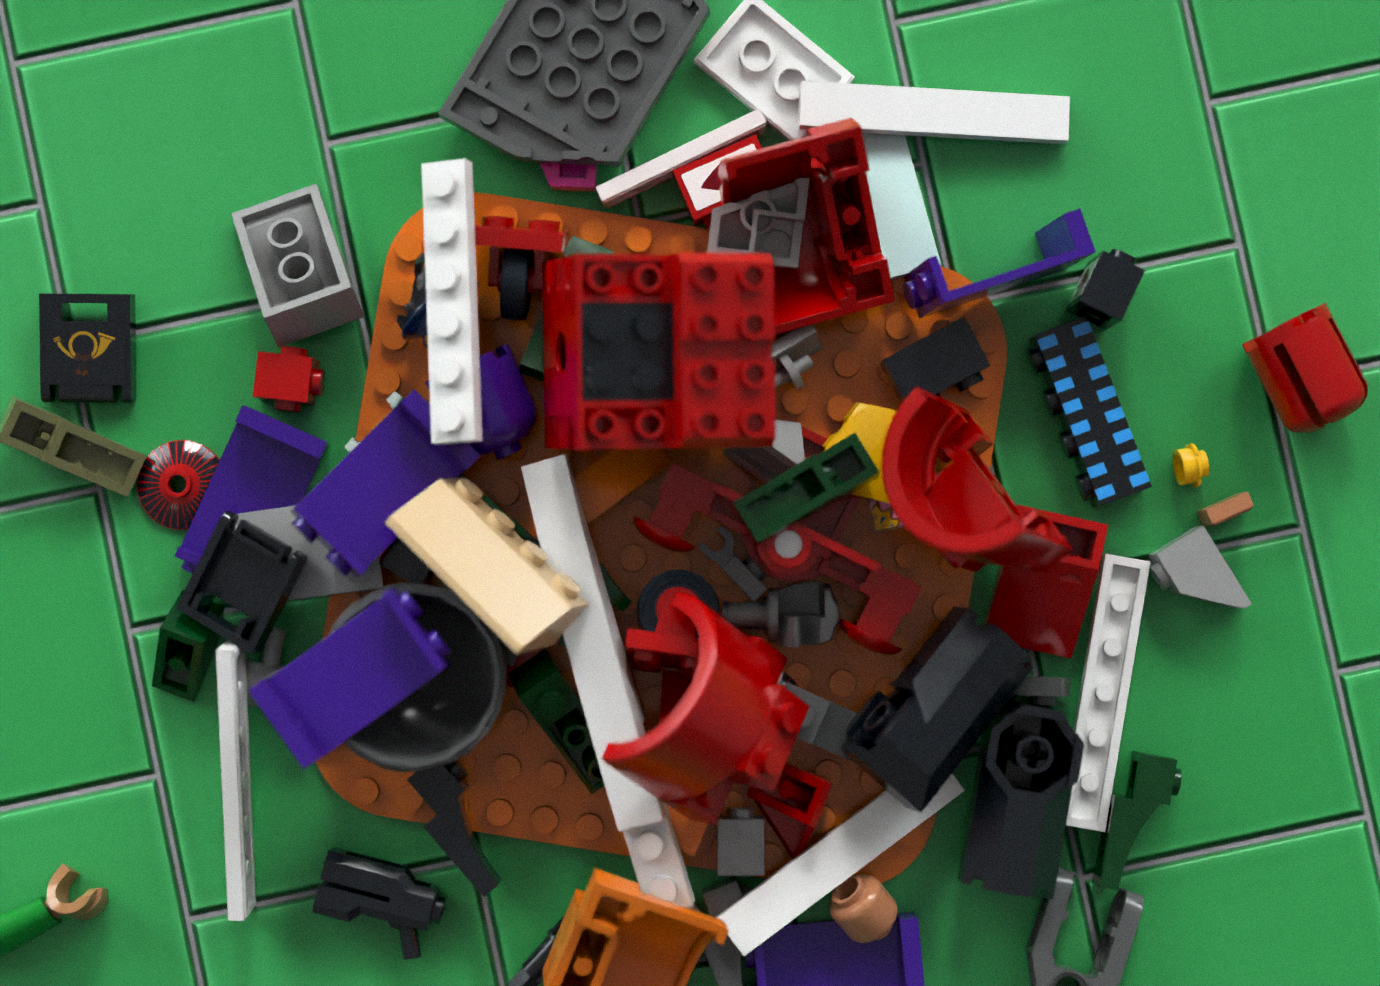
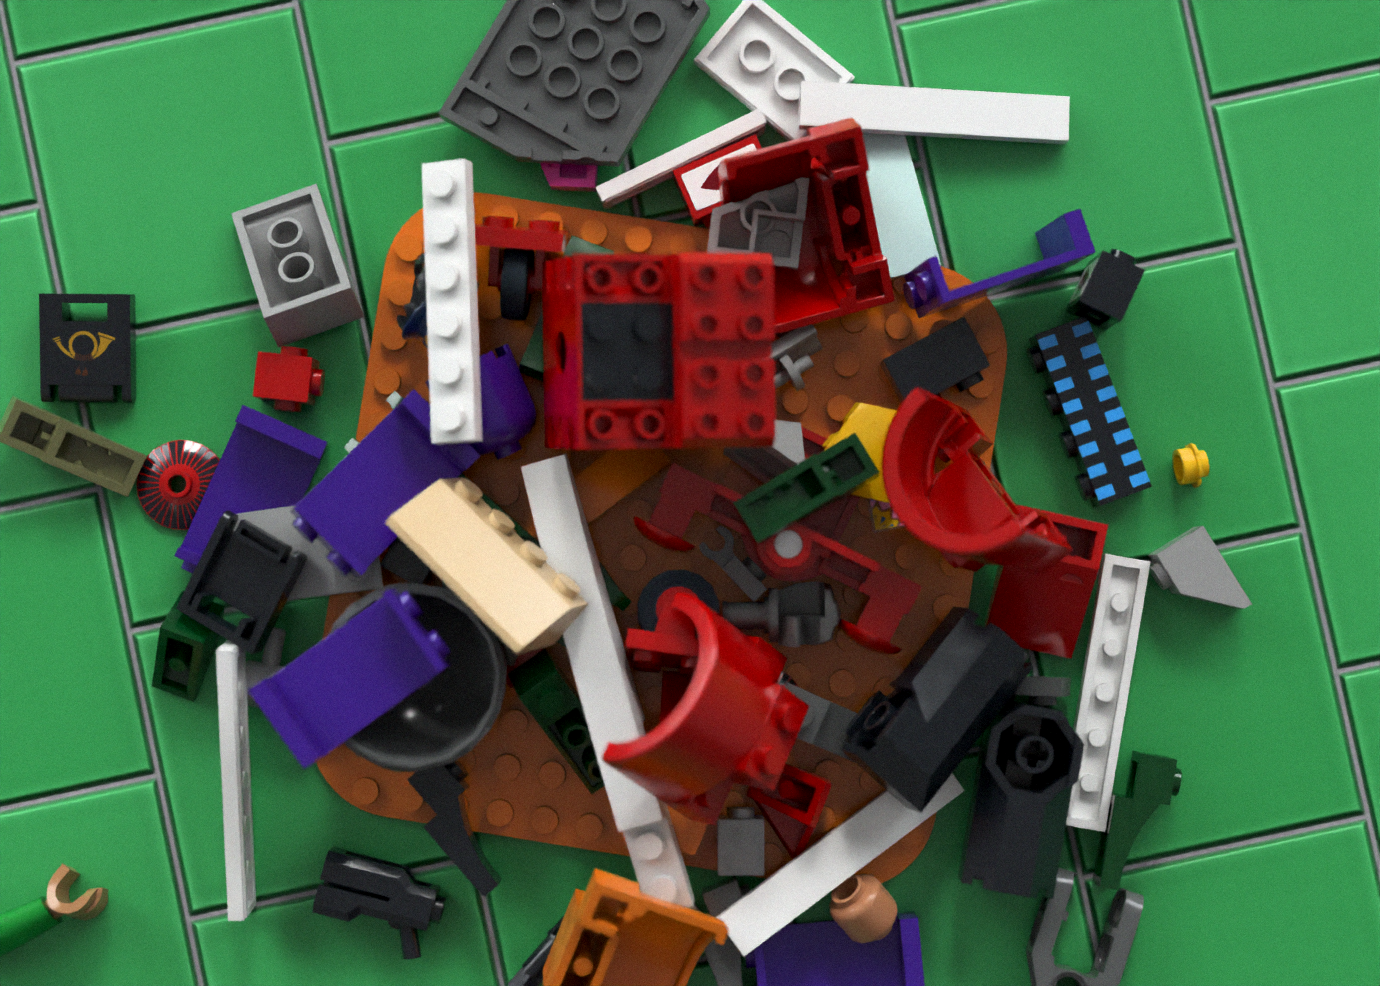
nougat tile [1196,491,1254,527] -> none
red cylinder [1242,302,1368,433] -> none

